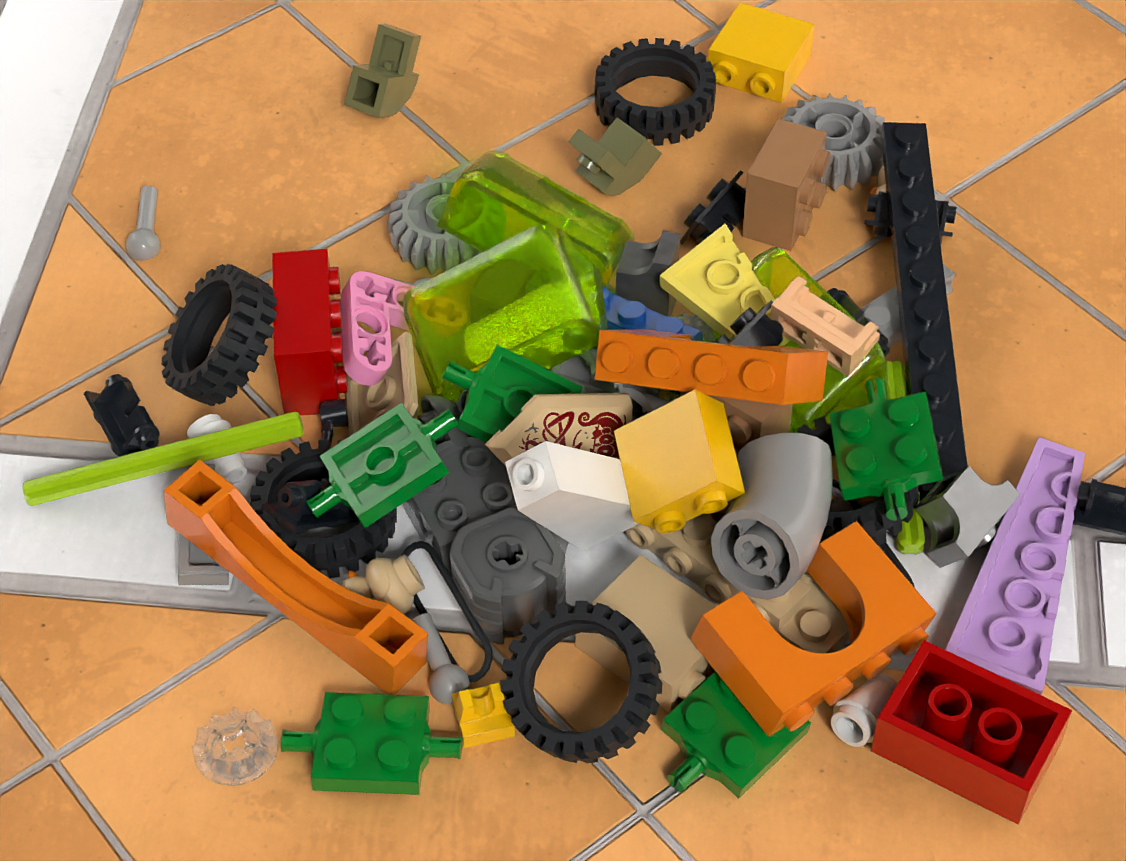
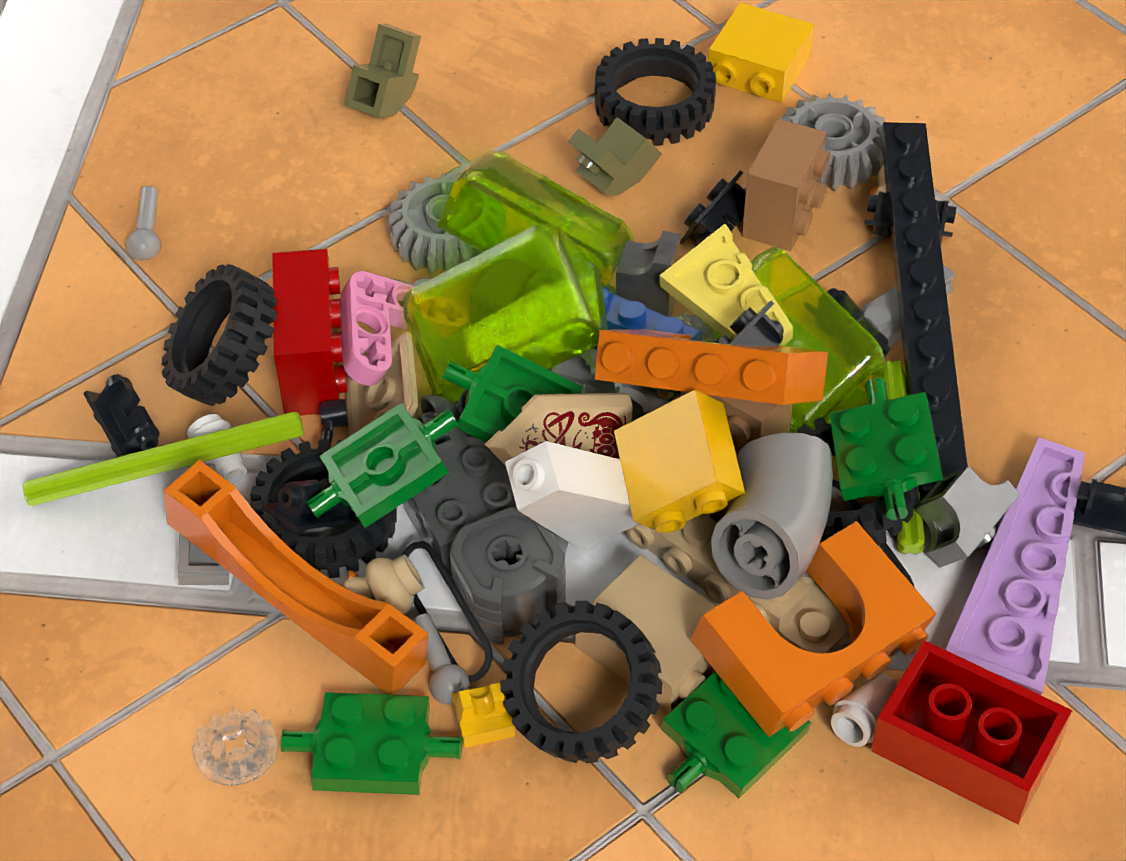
light nougat hinge [771,276,880,378] -> none

